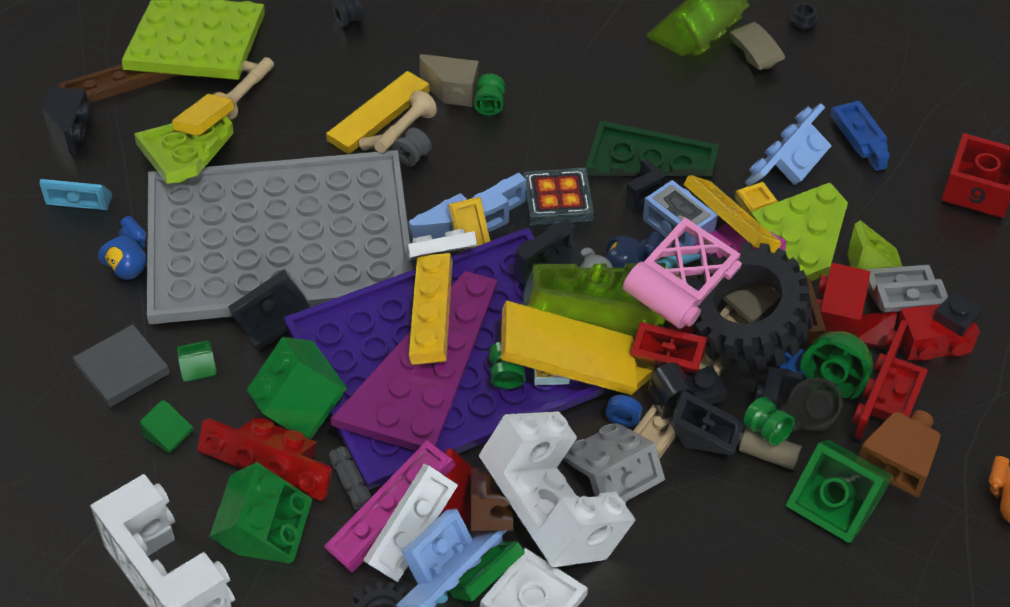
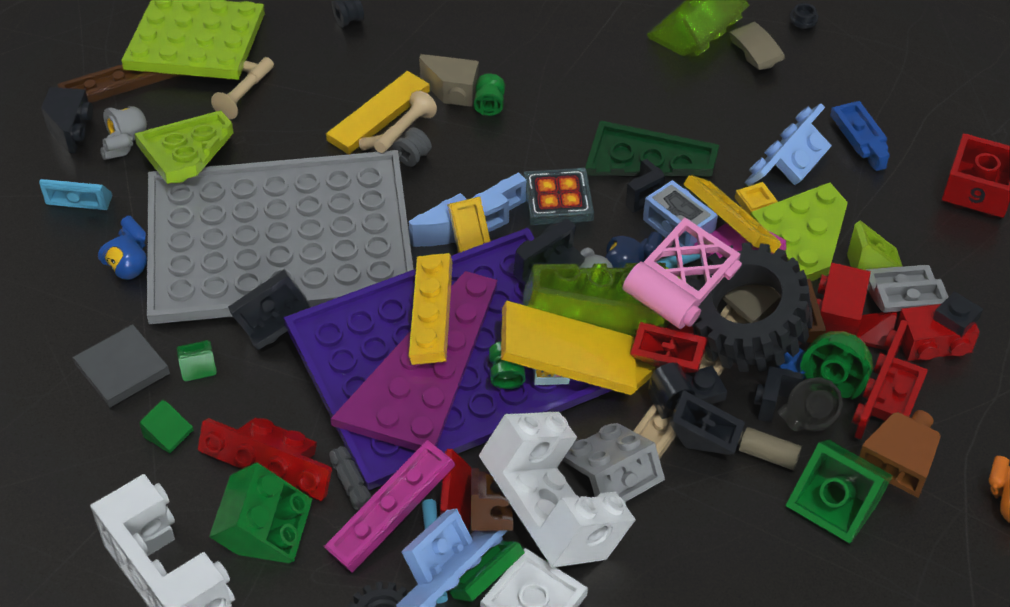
yellow tile [172,94,234,136] -> none
green slope [247,337,347,439] -> none
white plate [363,464,458,582] -> none
white plate [407,229,477,261] -> none
blue tile [605,395,643,427] -> none
green wheel [743,397,795,446] -> none
none -> light grey piece [101,106,147,160]

